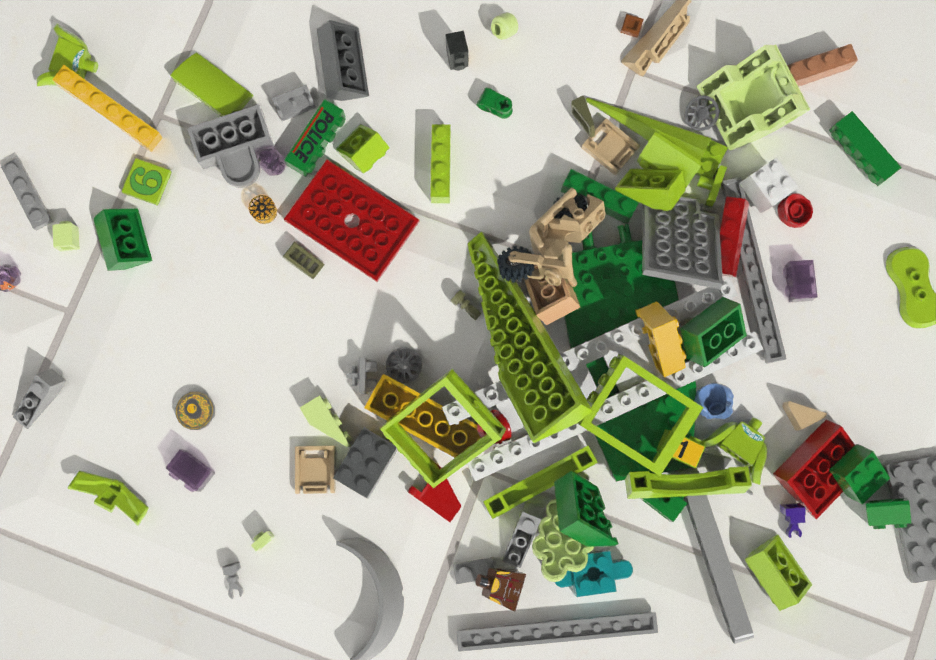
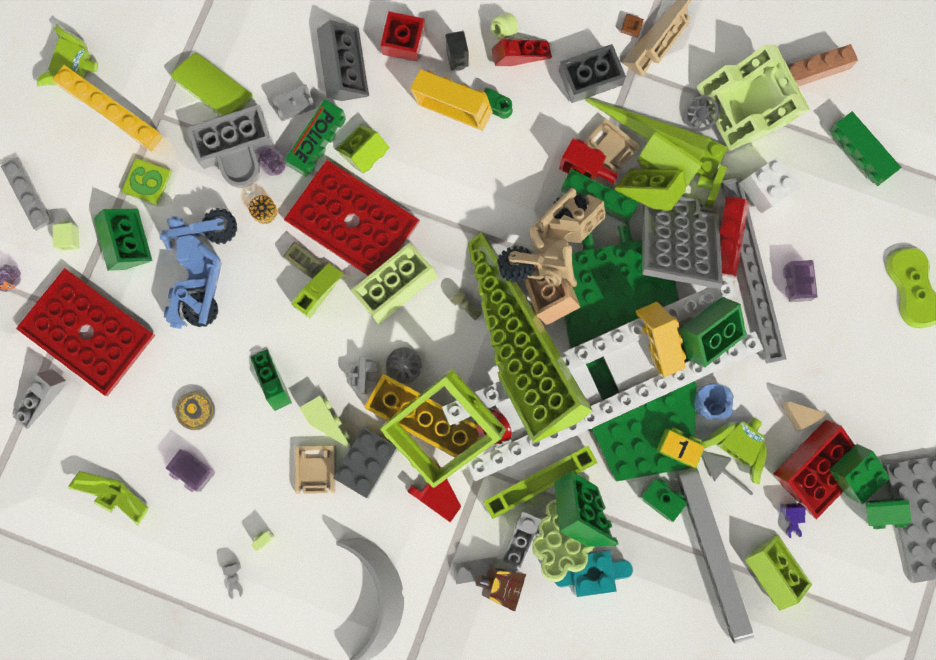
lime brick [431,124,451,204] -> none
light grey plate [456,612,658,652] -> none
olive slope [571,95,595,138] -> none
lime window [577,354,704,476] -> none
lime arch [625,466,752,499] -> none
red piece [778,193,813,228] -> none
none -> red plate [16,268,156,397]
none -> medium blue piece [160,208,237,329]
none -> green slope [250,349,292,411]
none -> lime slope [291,263,344,319]
none -> yellowish green slope [351,243,437,325]
none -> red brick [380,11,426,62]
none -> yellow piece [410,69,493,131]
none -> red slope [491,39,552,67]
none -> dark grey brick [559,44,626,103]
none -> red brick [559,138,619,184]

